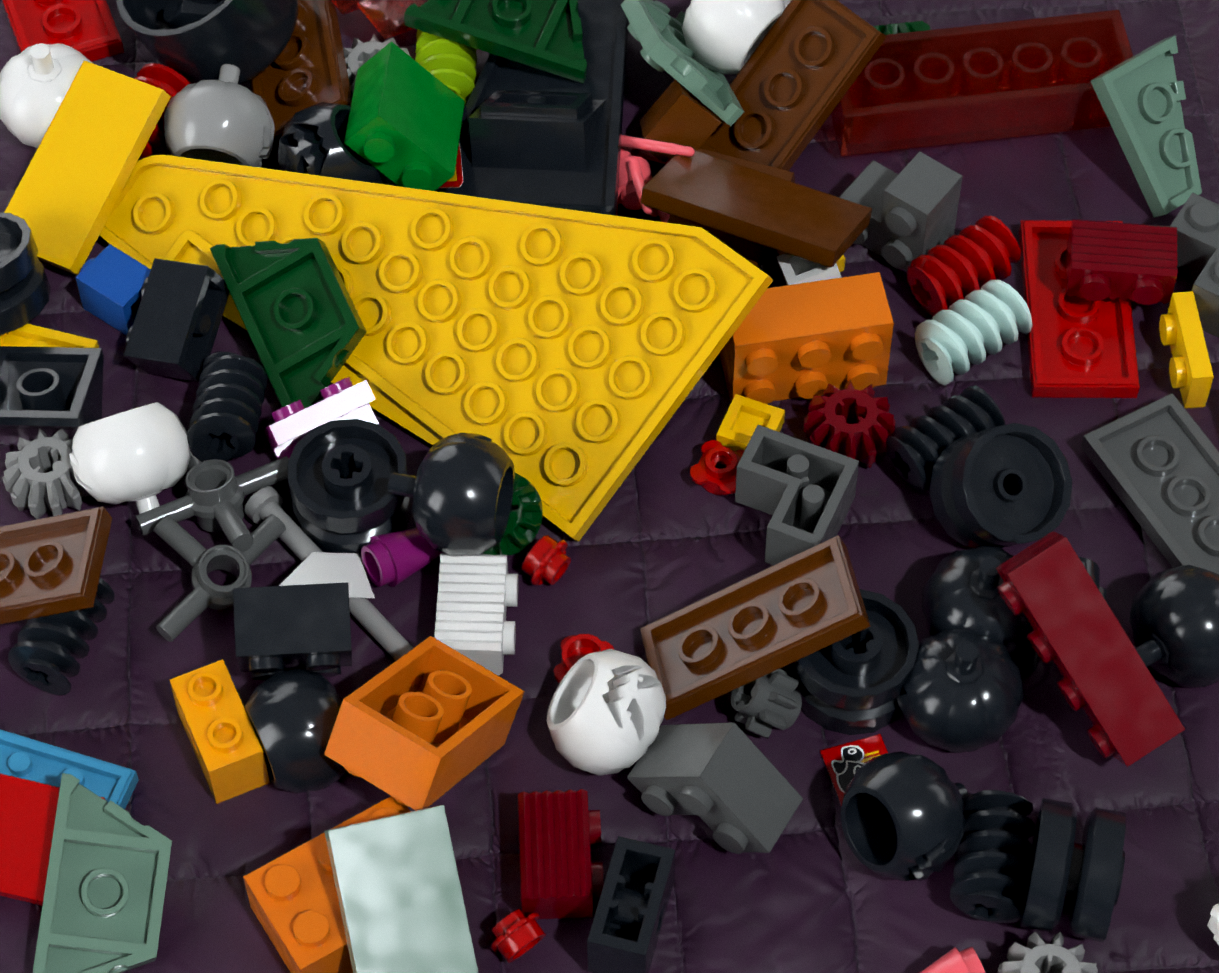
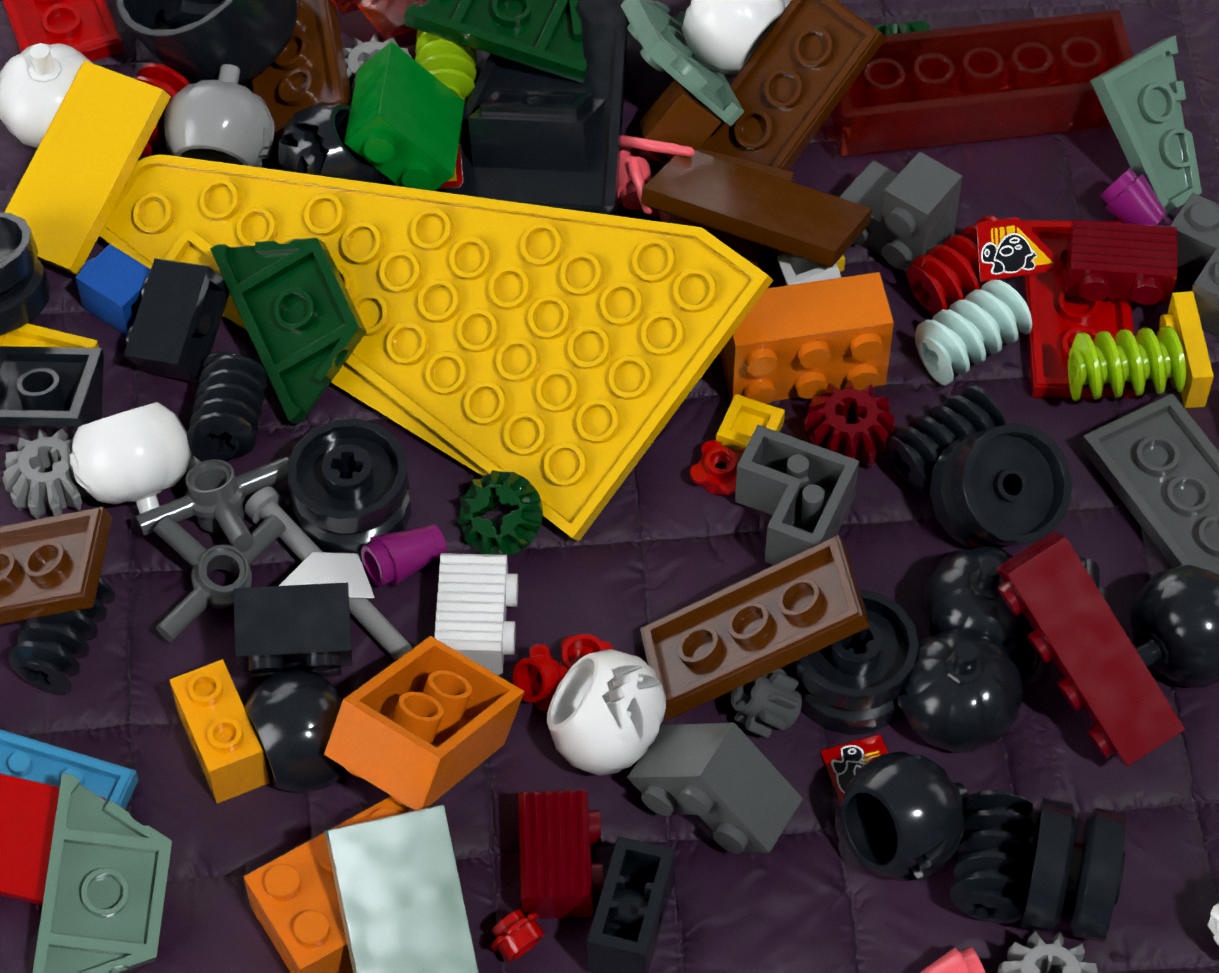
bracket [263,377,379,460] -> none
black piece [388,433,515,556] -> none
red plate [522,535,571,586] -> none
none -> red plate [513,644,568,711]
none -> sticker [977,217,1064,282]
none -> lime piece [1068,326,1186,401]
none -> magenta cone [1099,168,1173,226]

